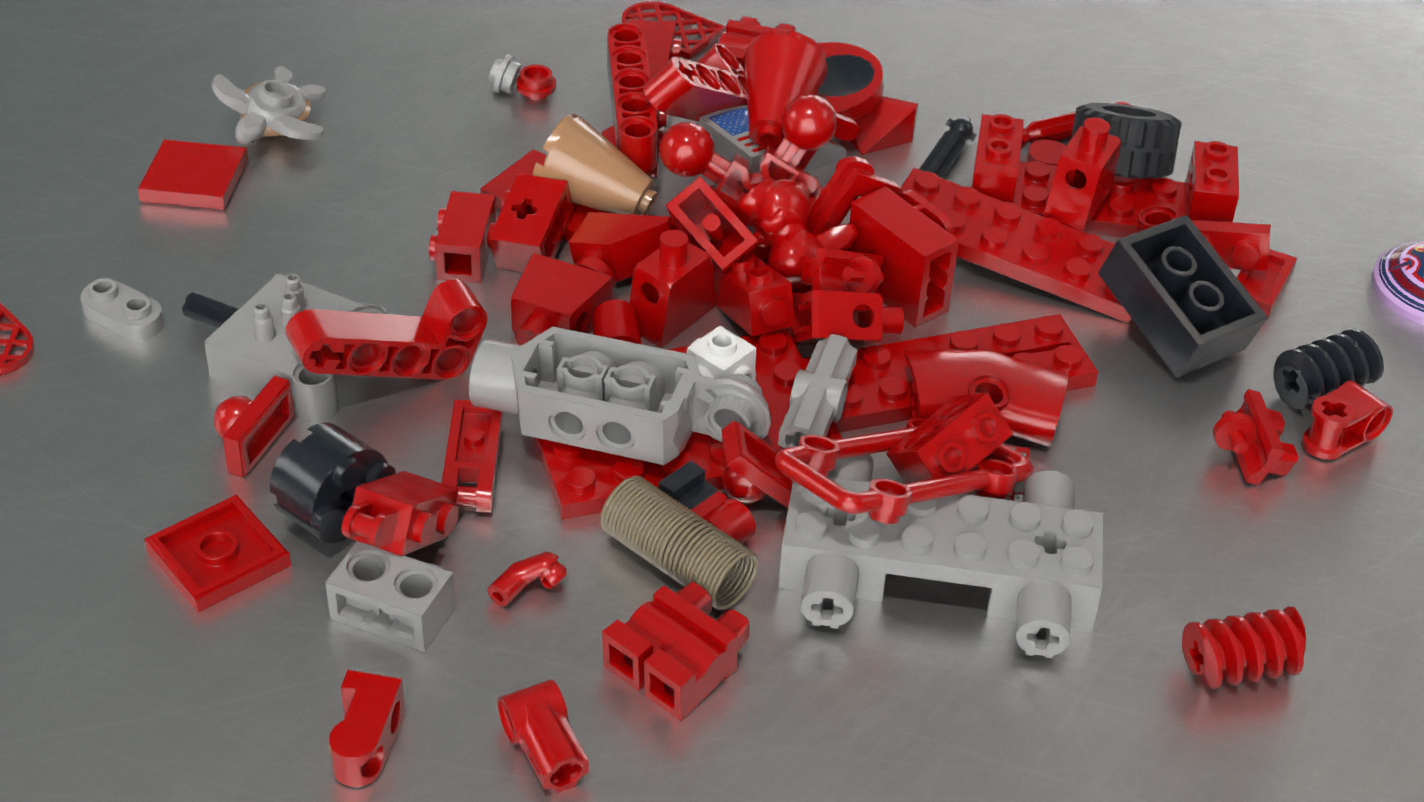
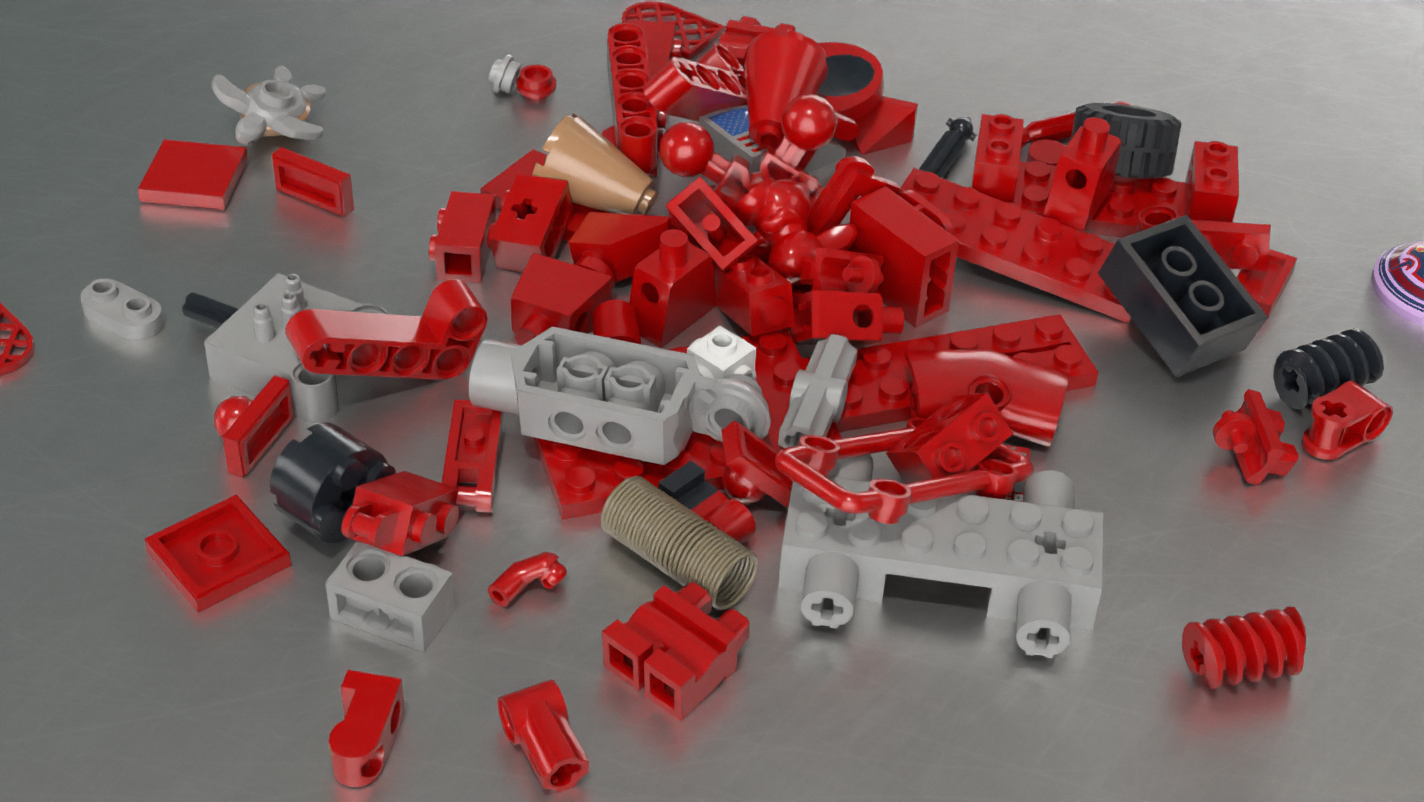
none -> red tile [272,147,354,217]

